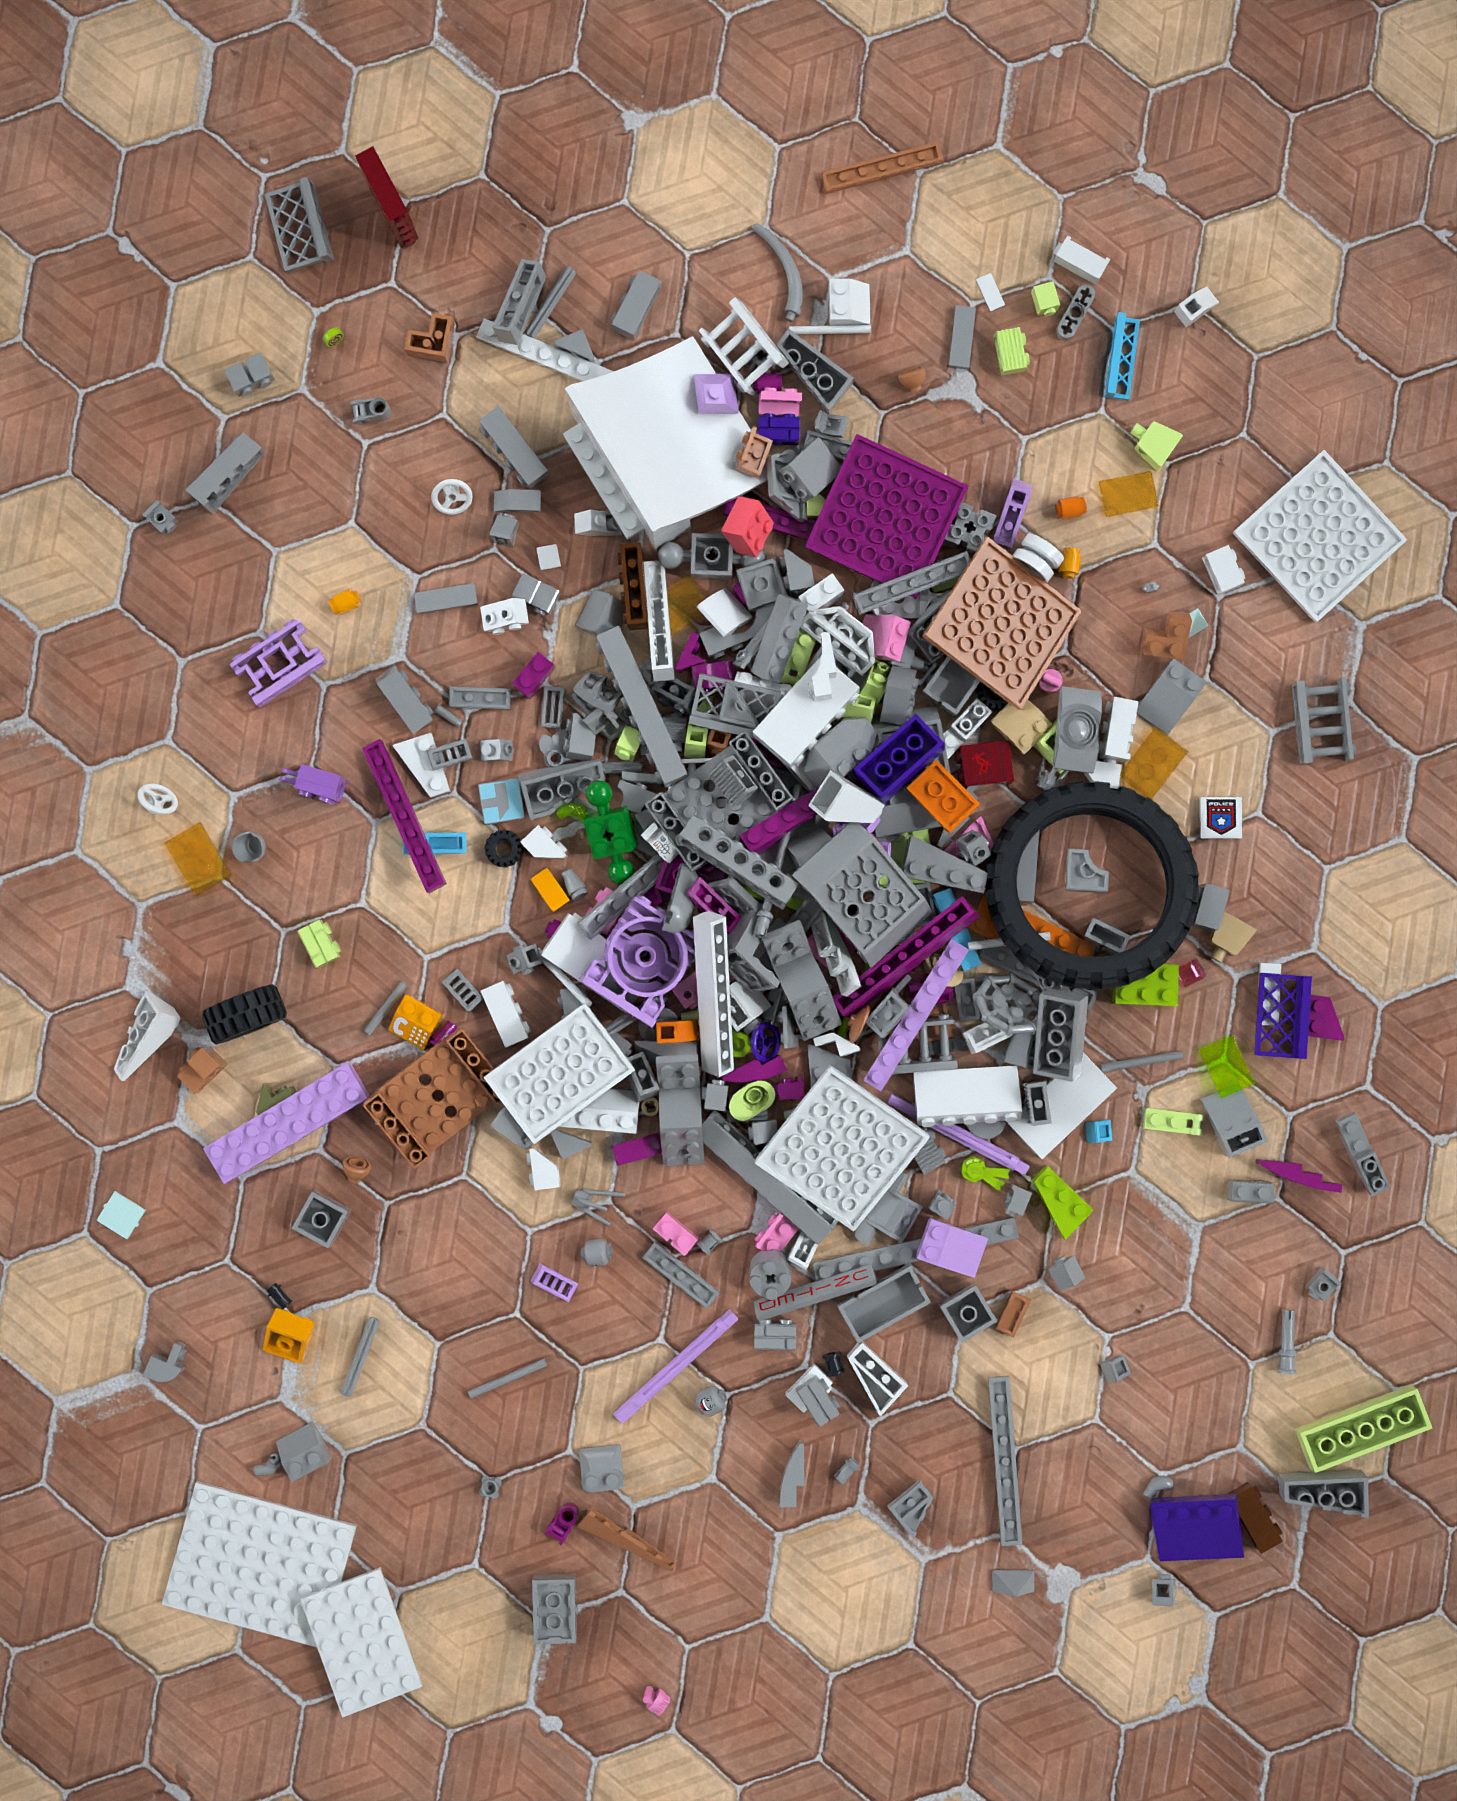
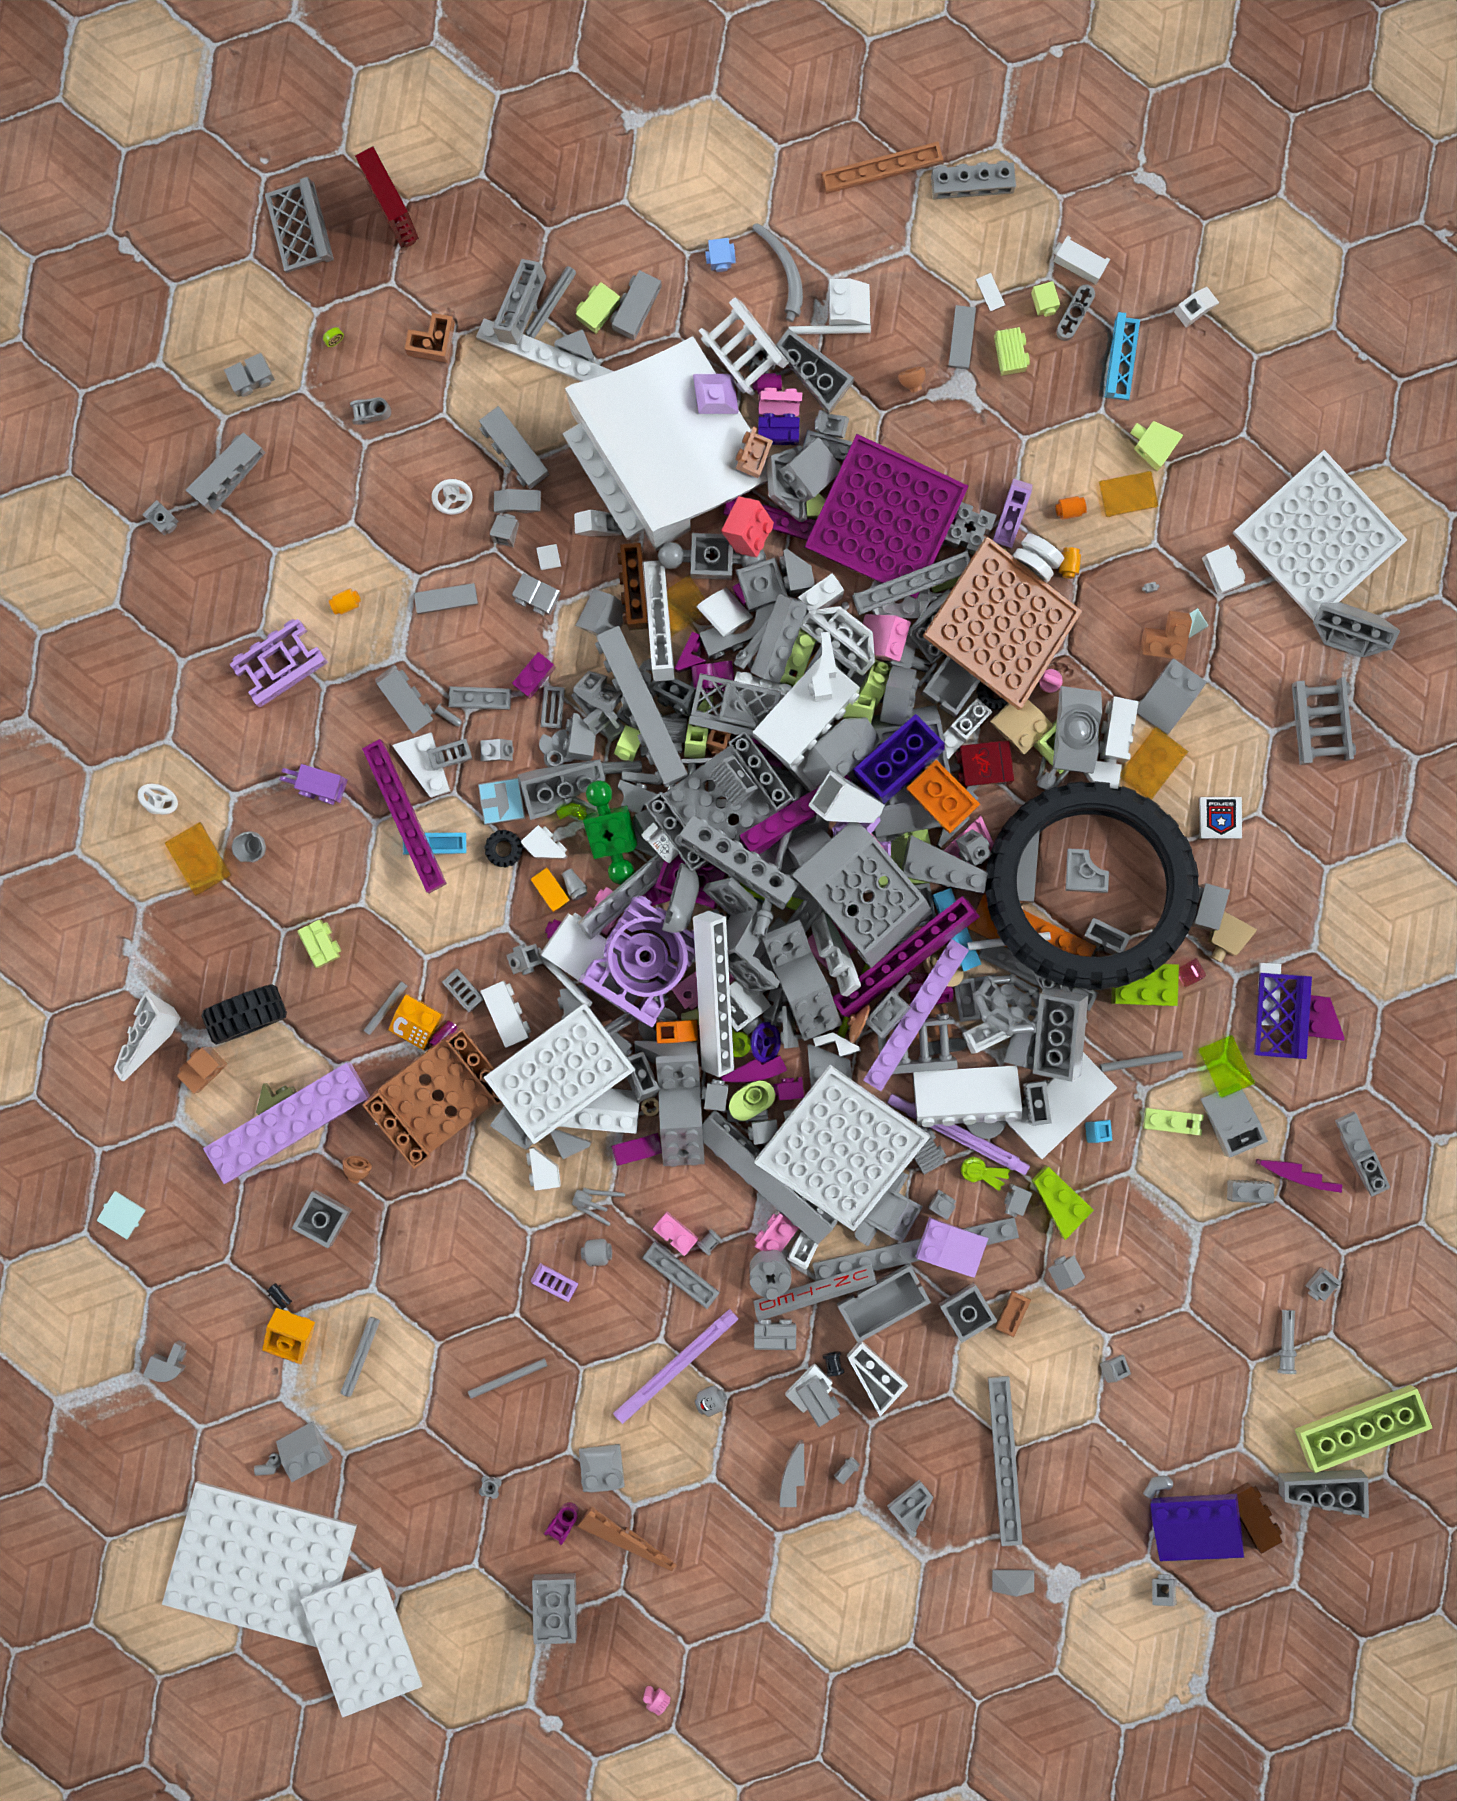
white brick [480,598,529,635] -> none
magenta slope [687,877,741,934] -> none
none -> yellowish green brick [576,282,621,334]
none -> light blue brick [705,238,736,272]
none -> light grey brick [931,161,1016,200]
none -> light grey wedge [1313,602,1400,657]

